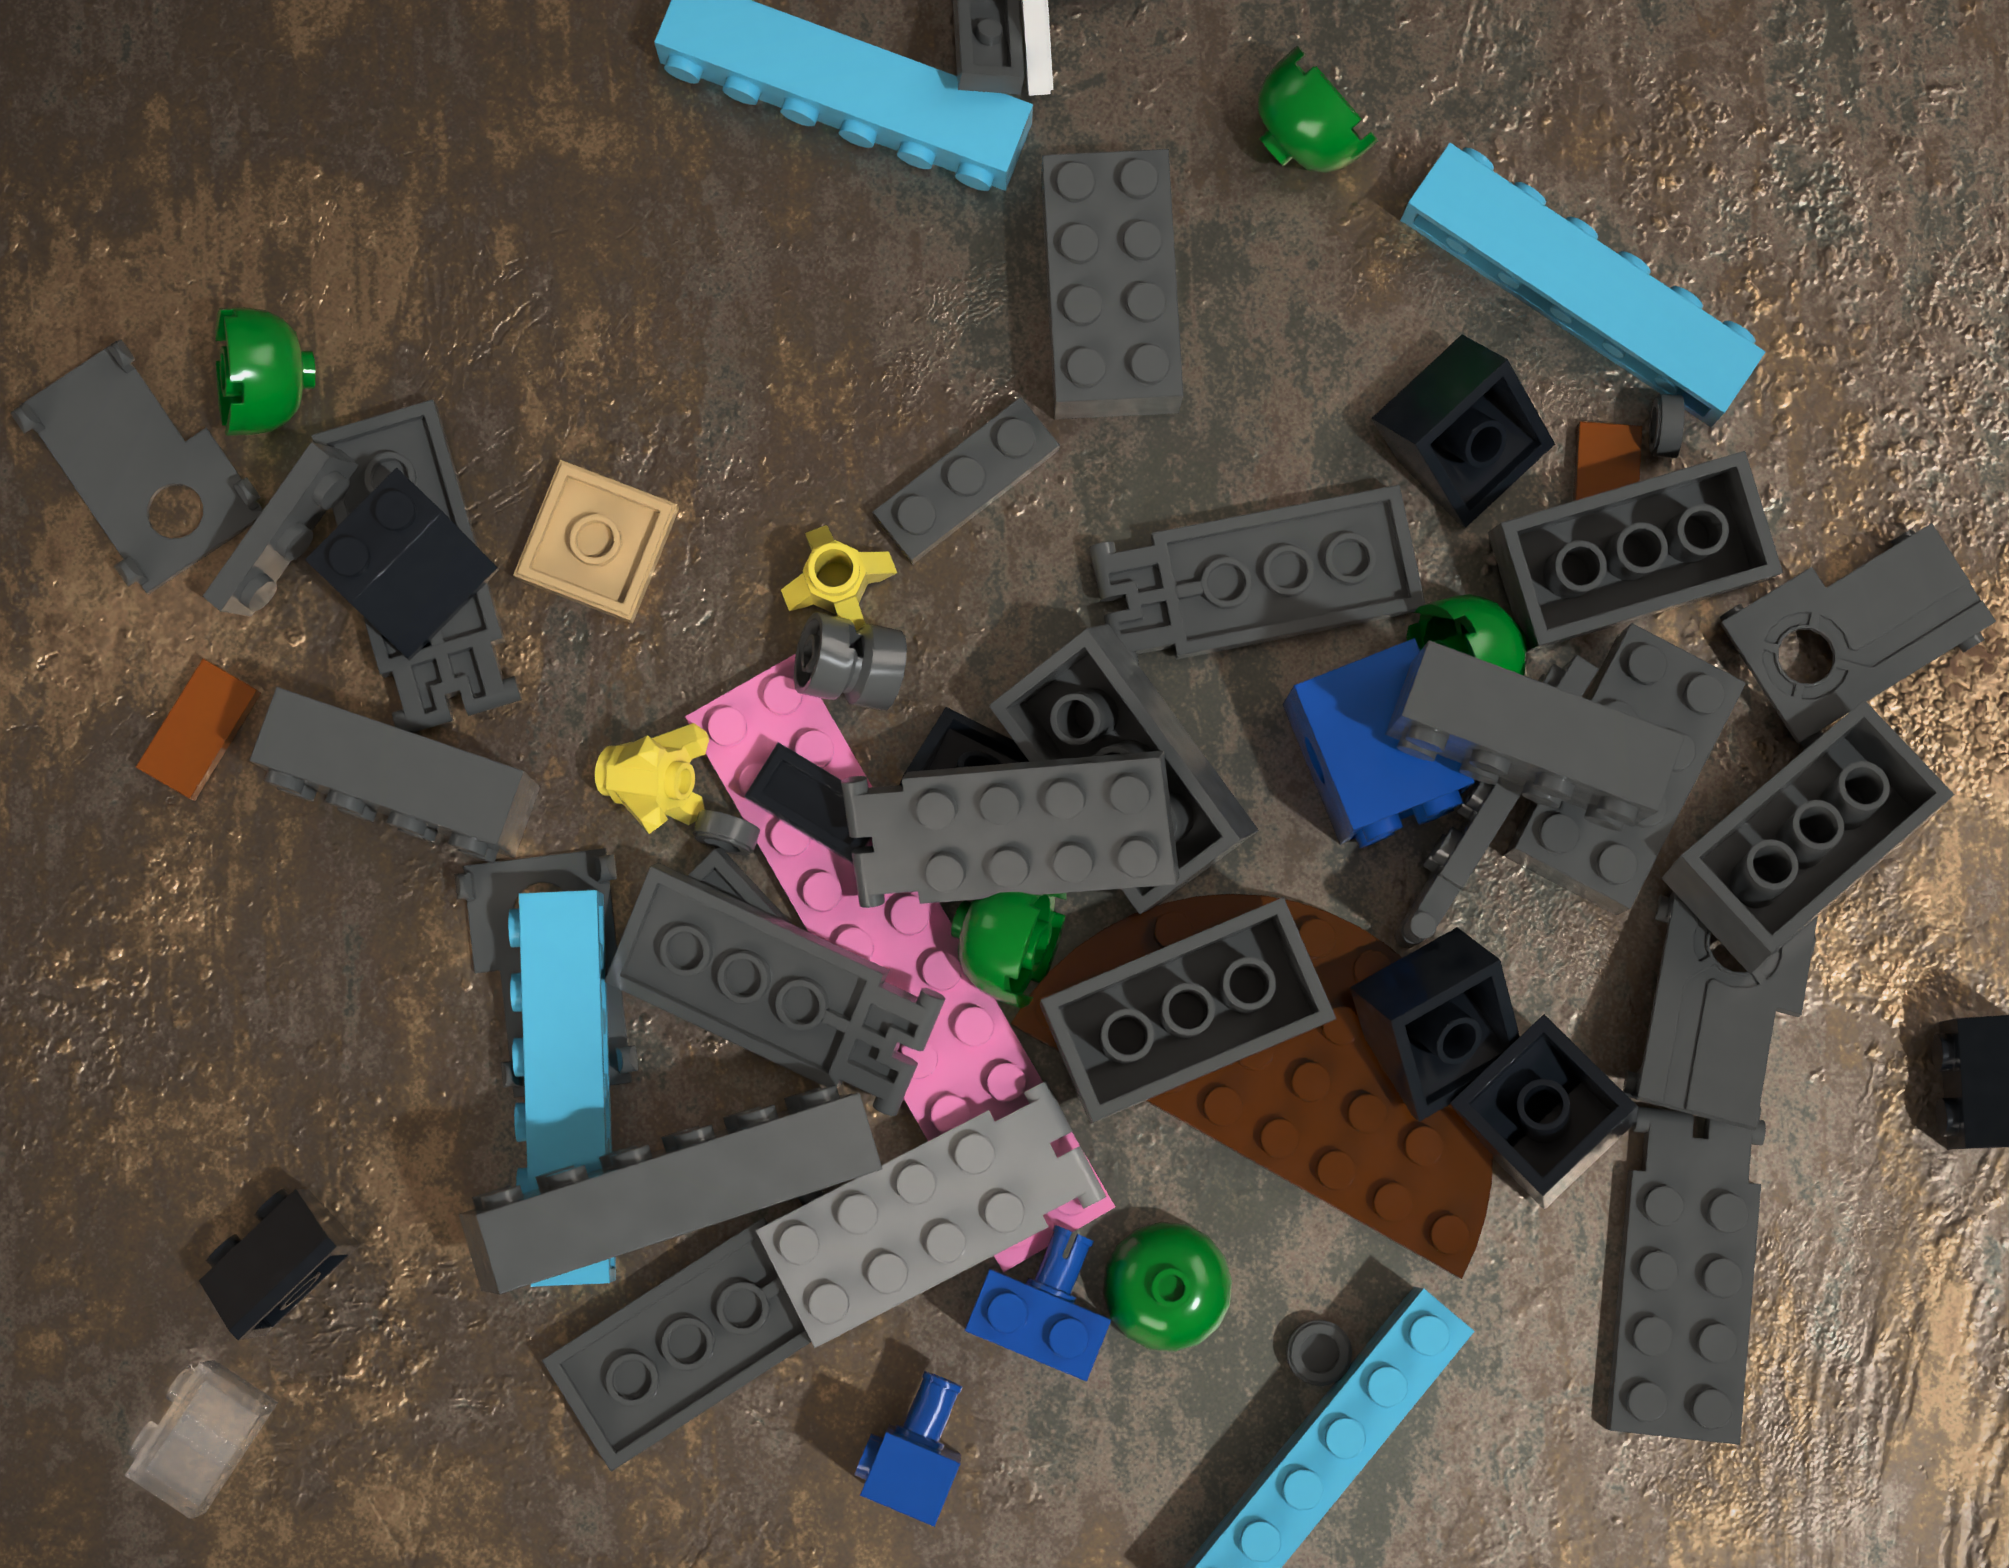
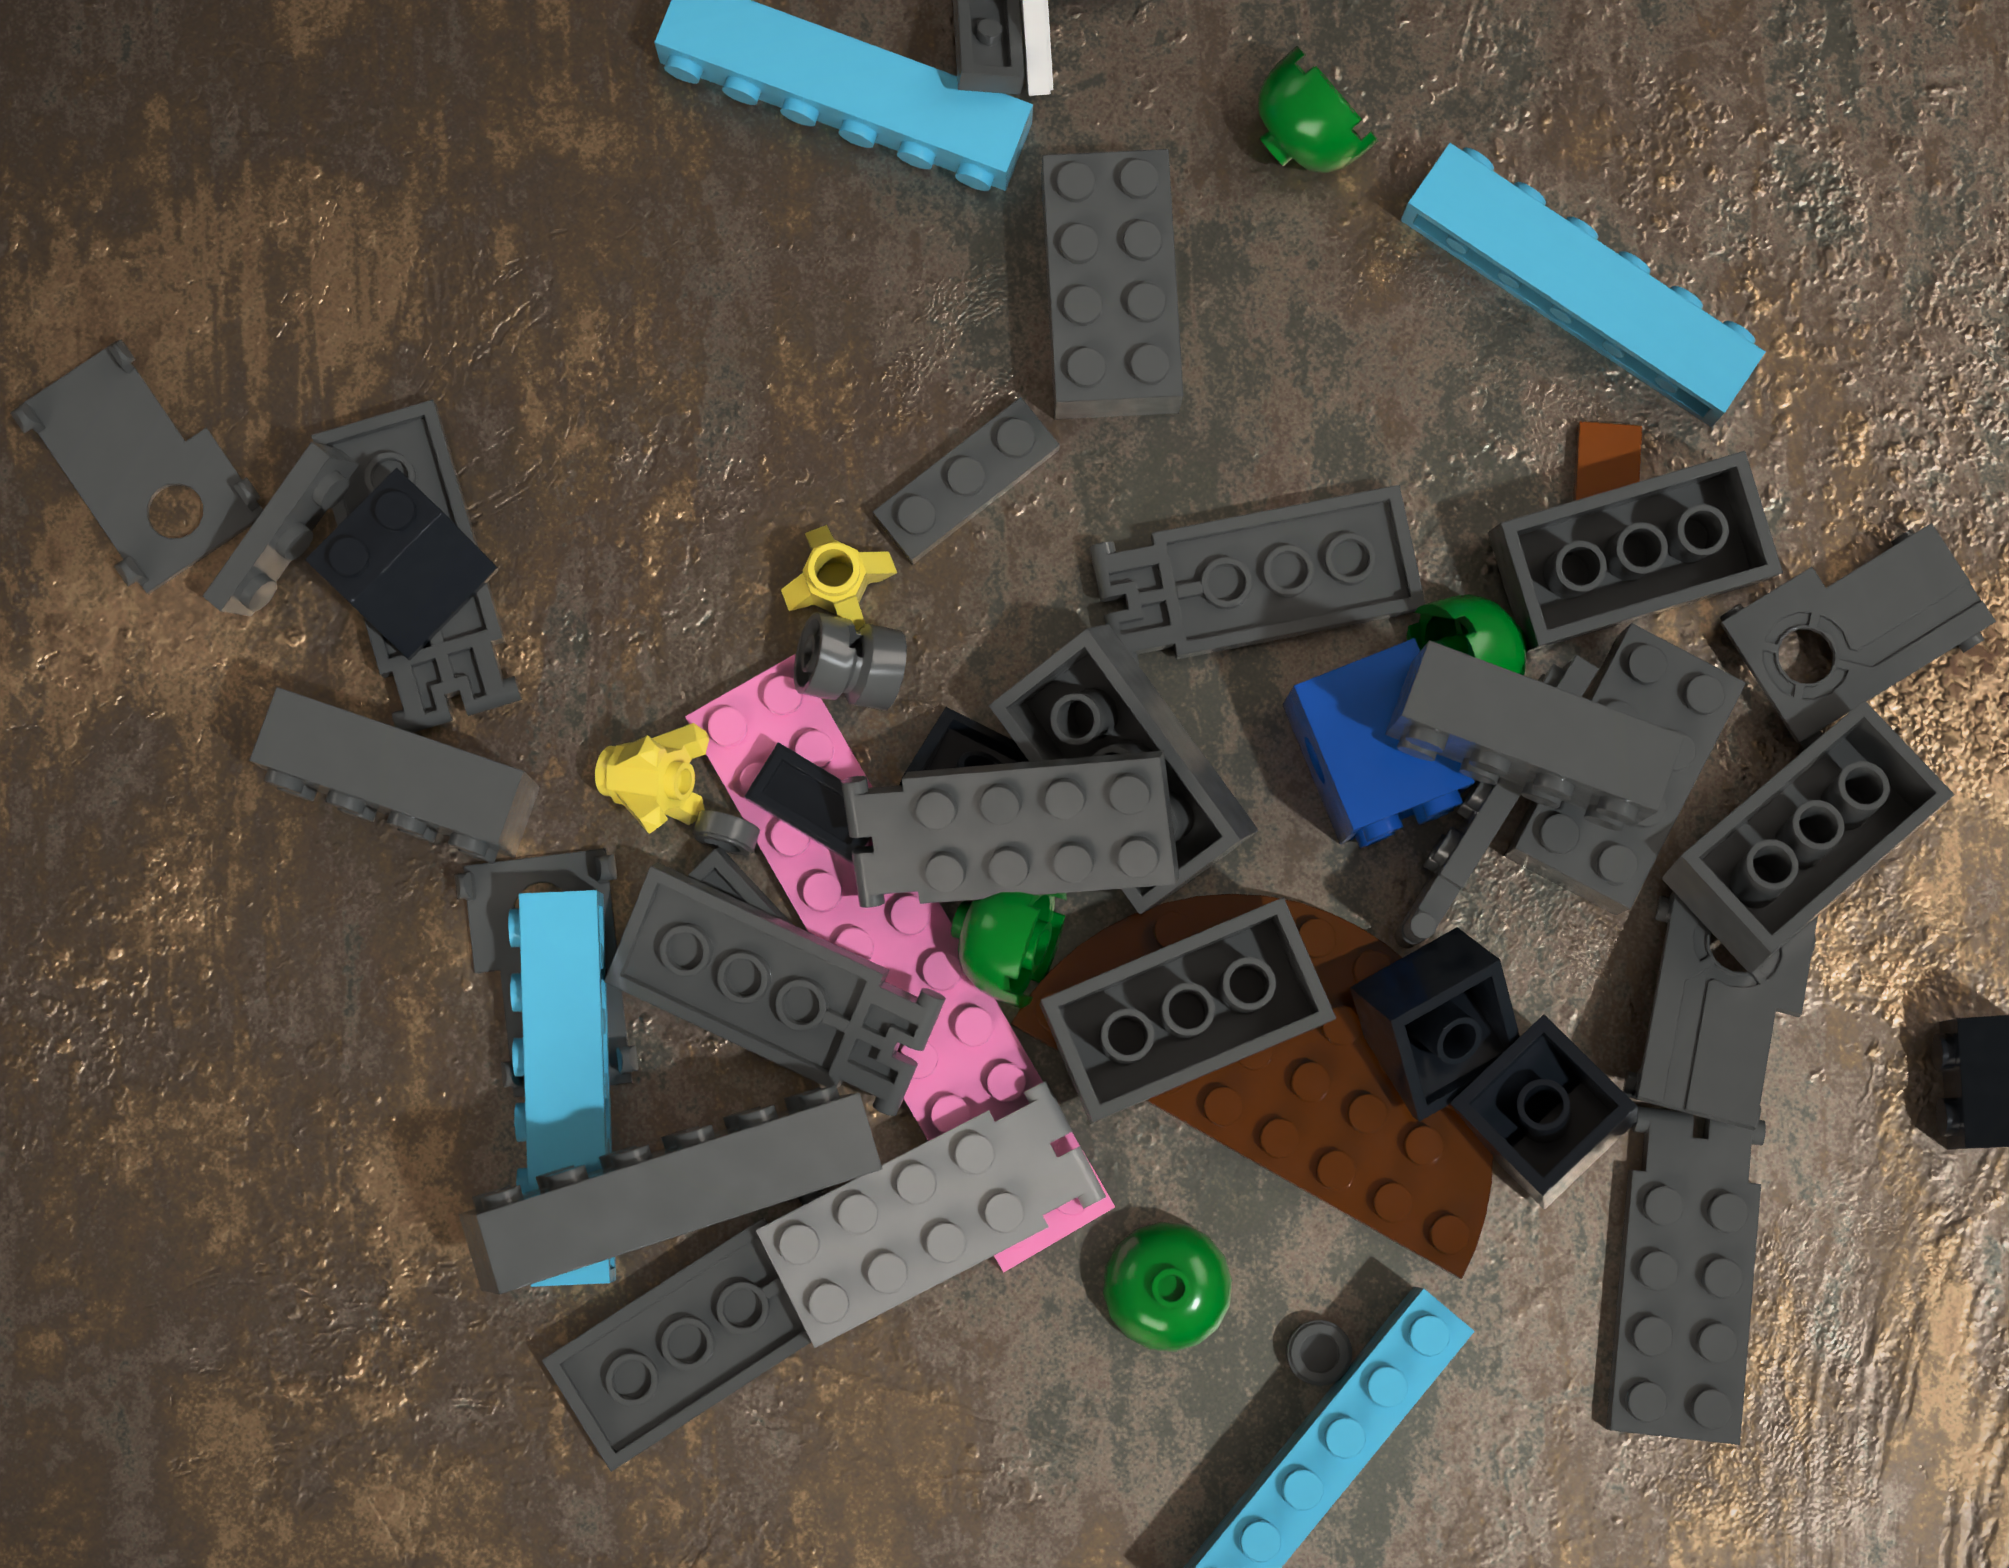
clear brick [125,1360,278,1519] -> none
dark orange tile [136,659,261,801] -> none
black slope [199,1189,360,1340] -> none
green cylinder [215,307,316,436] -> none
tan tile [513,460,679,624] -> none
blue brick [854,1371,963,1527] -> none
blue brick [965,1225,1111,1382] -> none
black slope [1372,334,1555,528] -> none
dark grey tile [1649,394,1684,458] -> none

